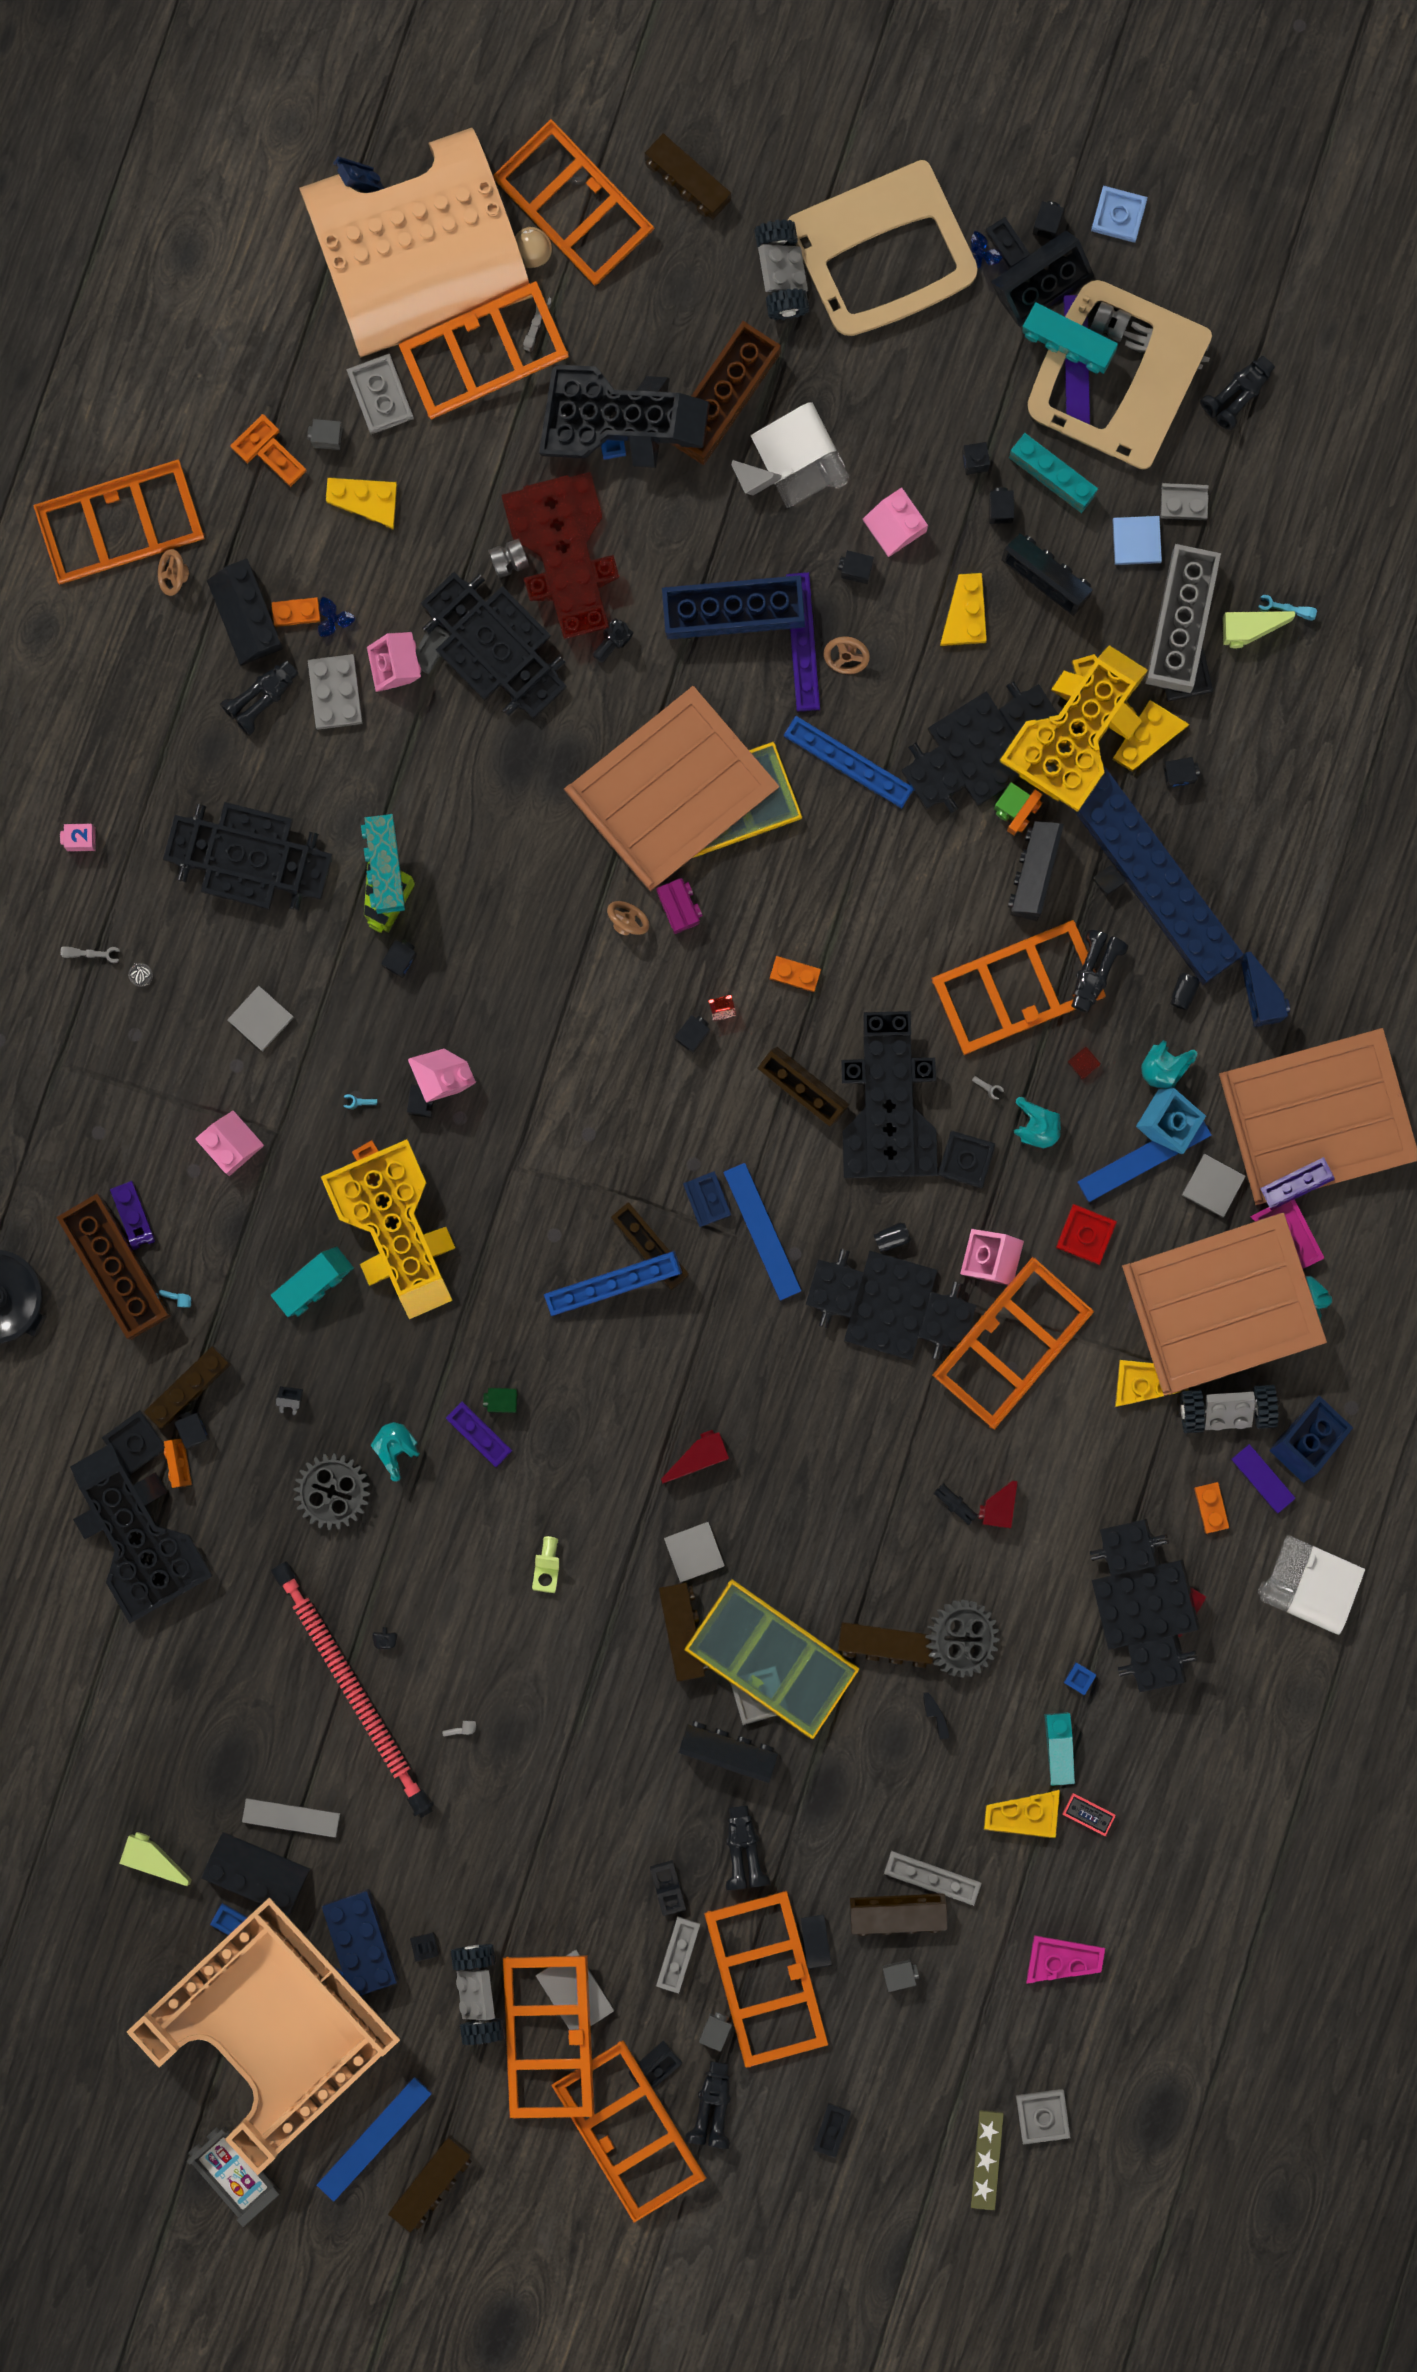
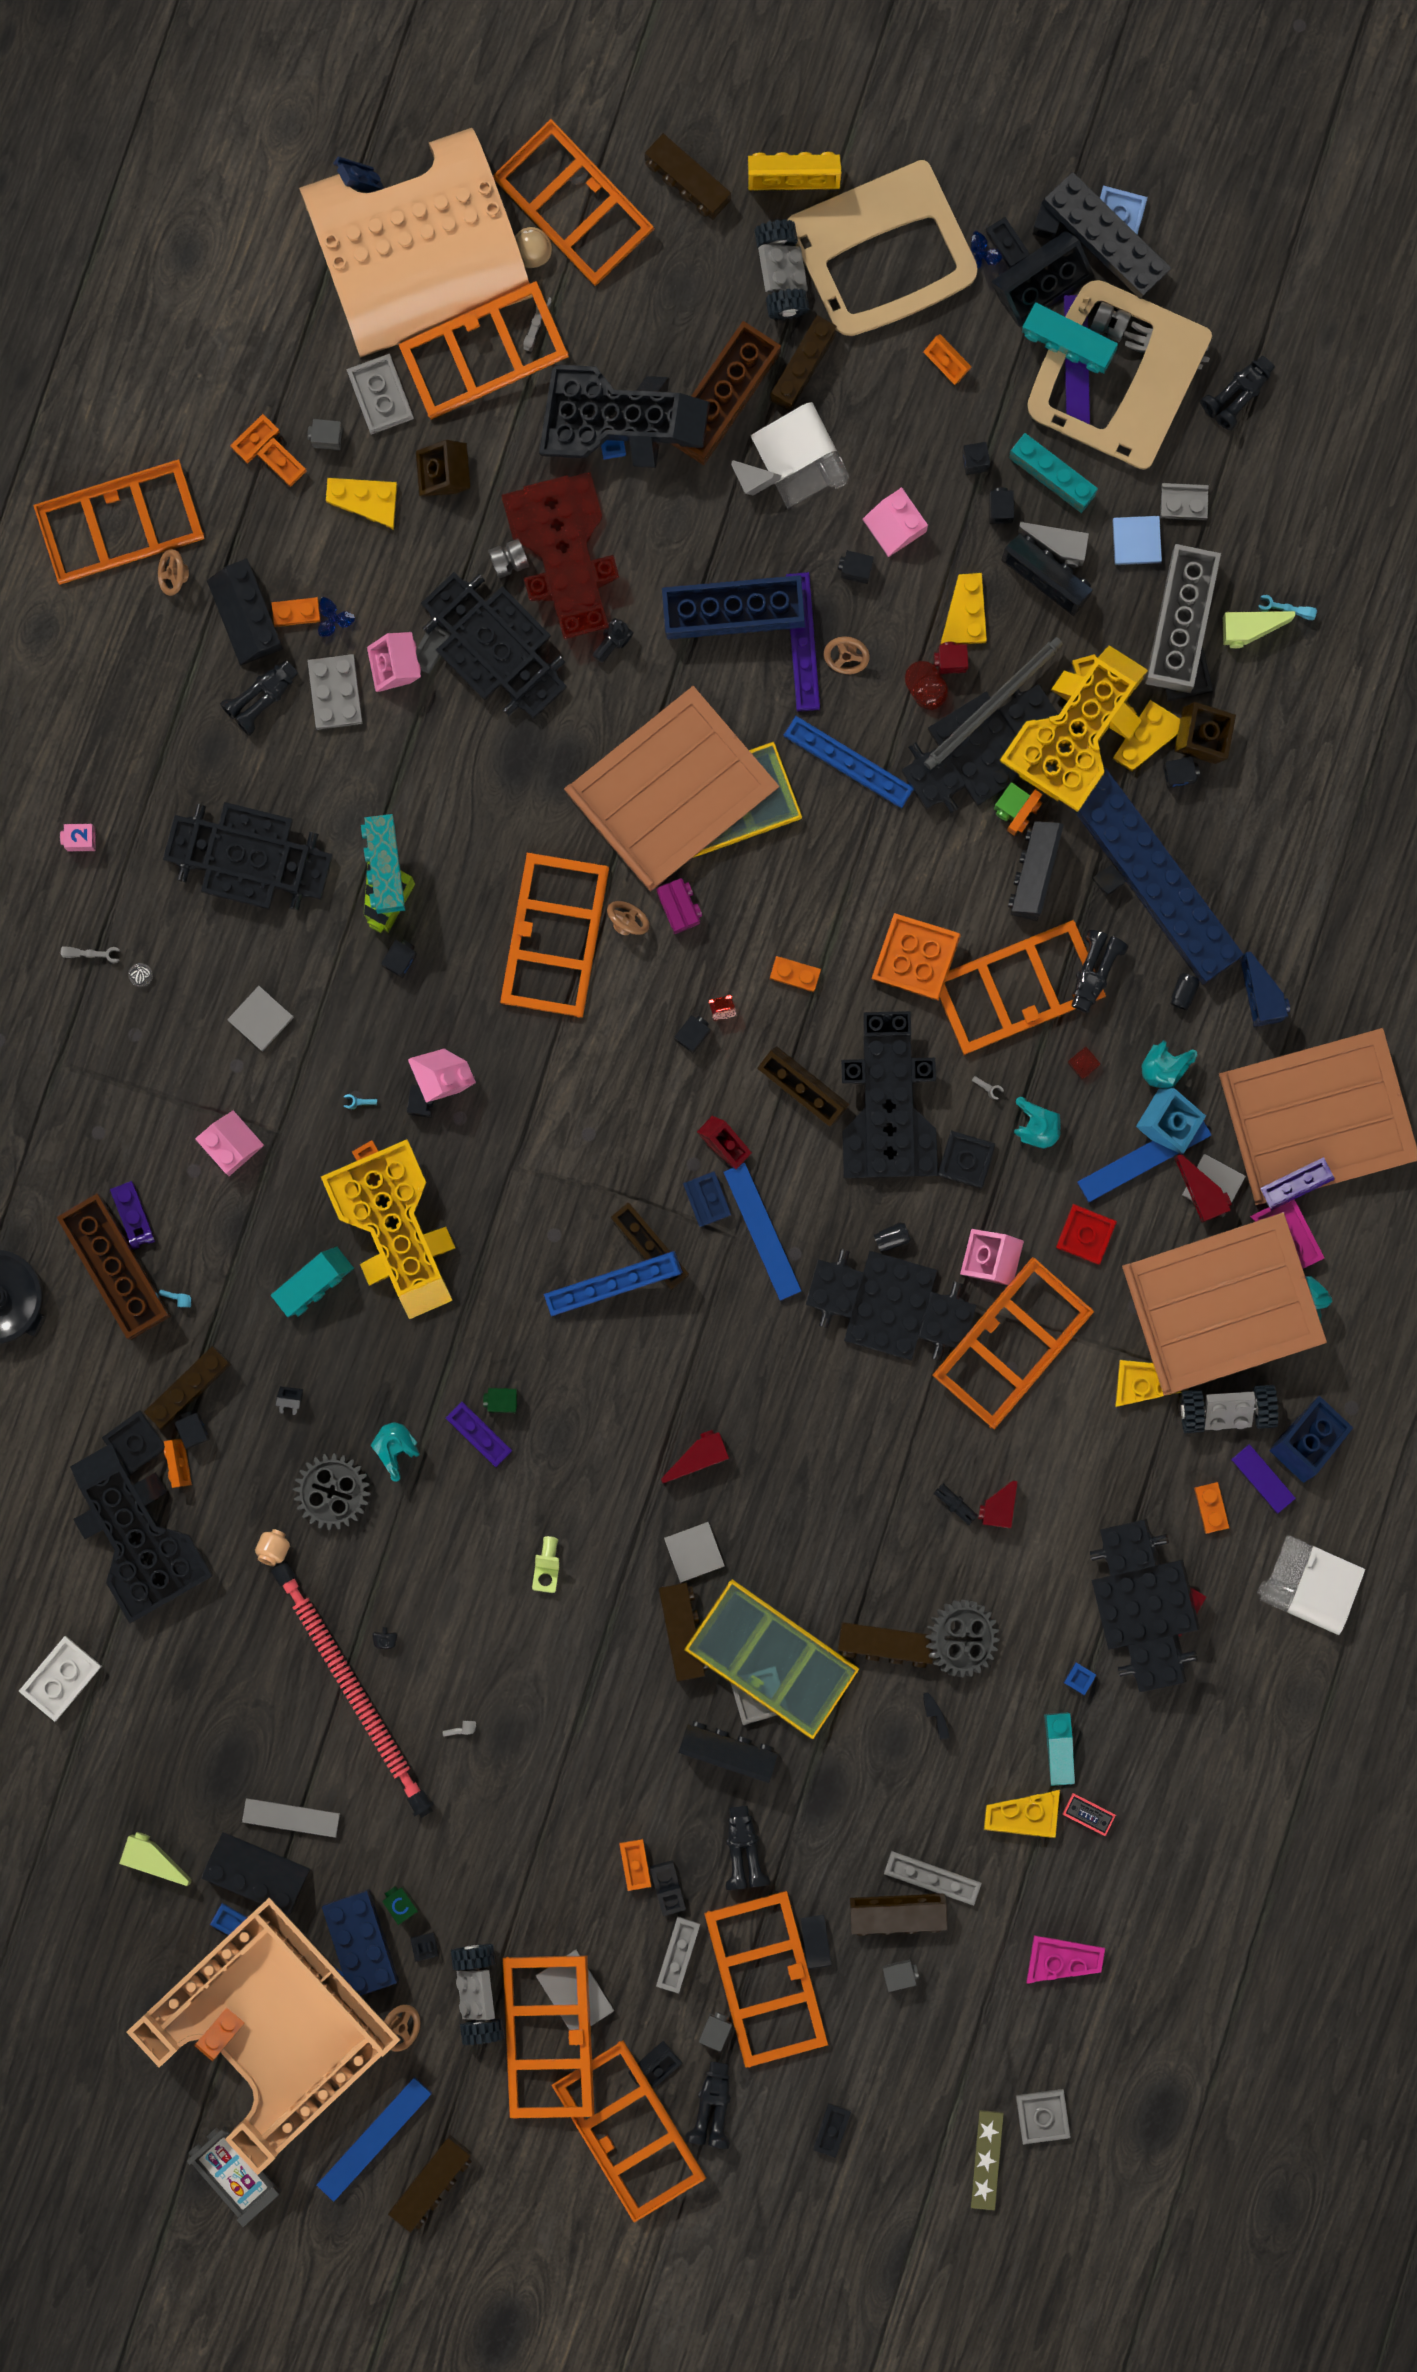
none -> white plate [19,1636,102,1722]
none -> orange plate [195,2008,245,2061]
none -> light nougat head [255,1529,290,1566]
none -> dark green brick [382,1886,419,1925]
none -> medium nougat piece [384,2005,420,2052]
none -> dark brown slope [416,440,470,497]
none -> orange door [500,853,610,1018]
none -> orange plate [620,1839,651,1891]
none -> dark red slope [697,1115,752,1169]
none -> yellow slope [748,152,841,190]
none -> dark brown brick [771,315,837,412]
none -> orange plate [871,913,961,1001]
none -> clear red cap [905,661,948,710]
none -> orange plate [924,334,971,385]
none -> dark grey piece [924,637,1063,770]
none -> dark red brick [933,641,968,674]
none -> light grey slope [1018,522,1089,568]
none -> black plate [1042,172,1171,299]
none -> dark brown brick [1174,702,1236,764]
none -> dark red slope [1175,1154,1232,1223]

